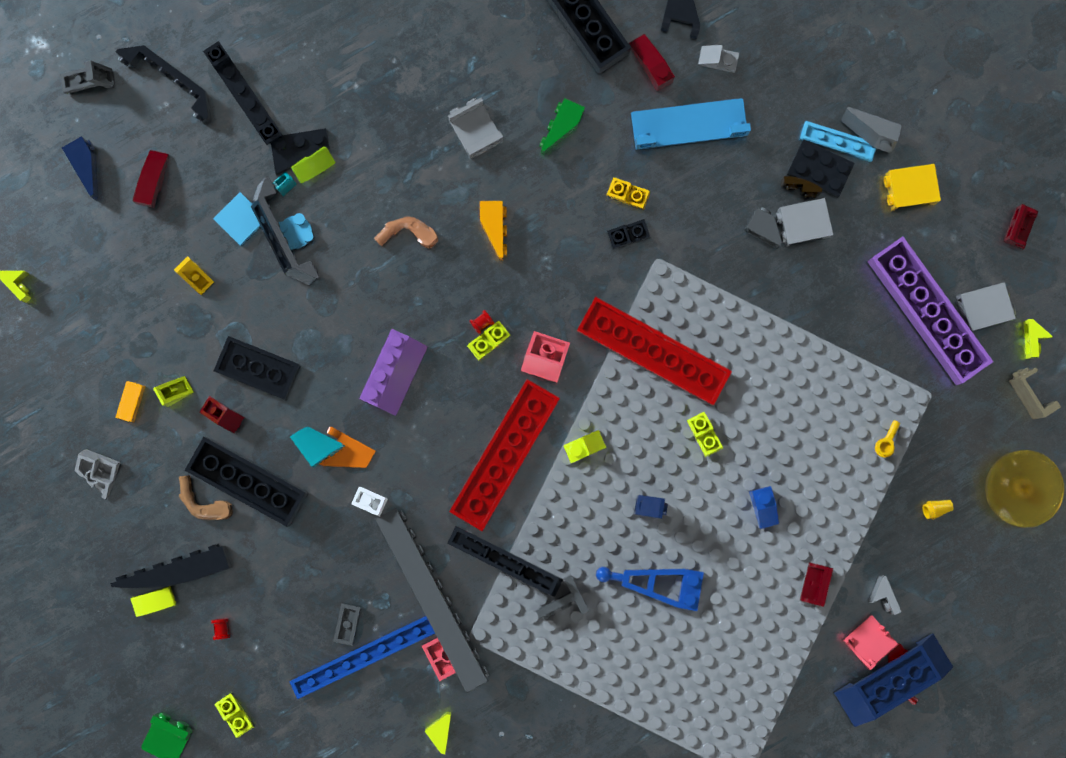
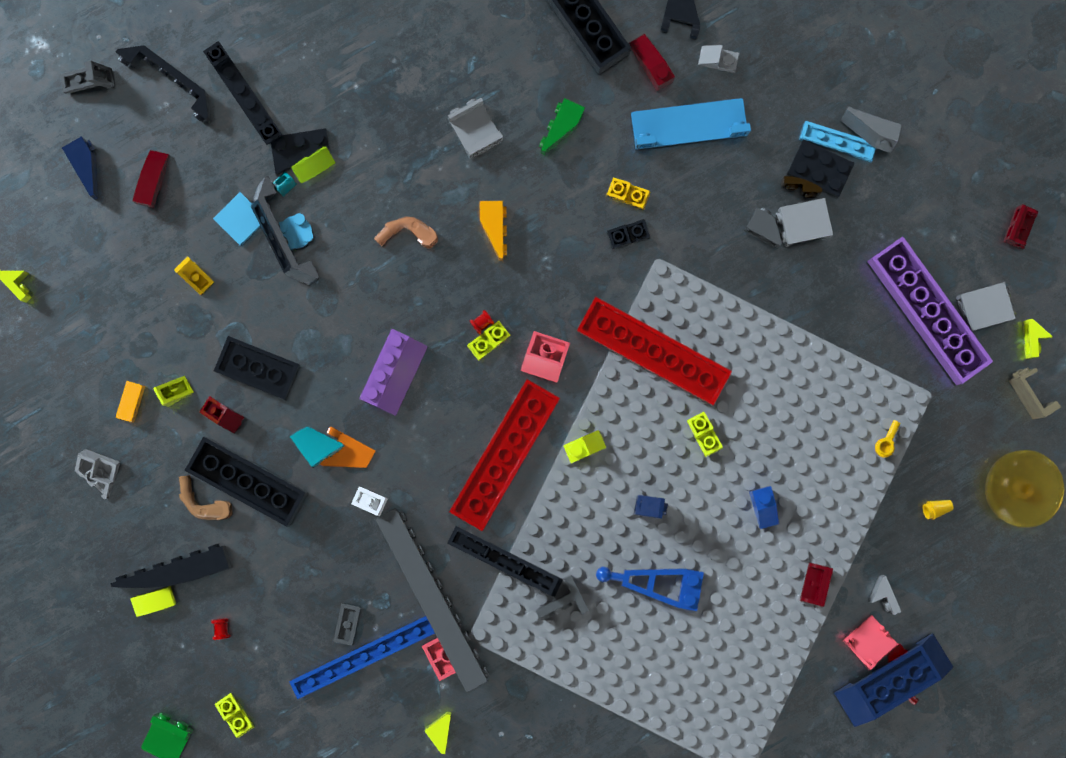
yellow panel [884,164,941,211] -> none

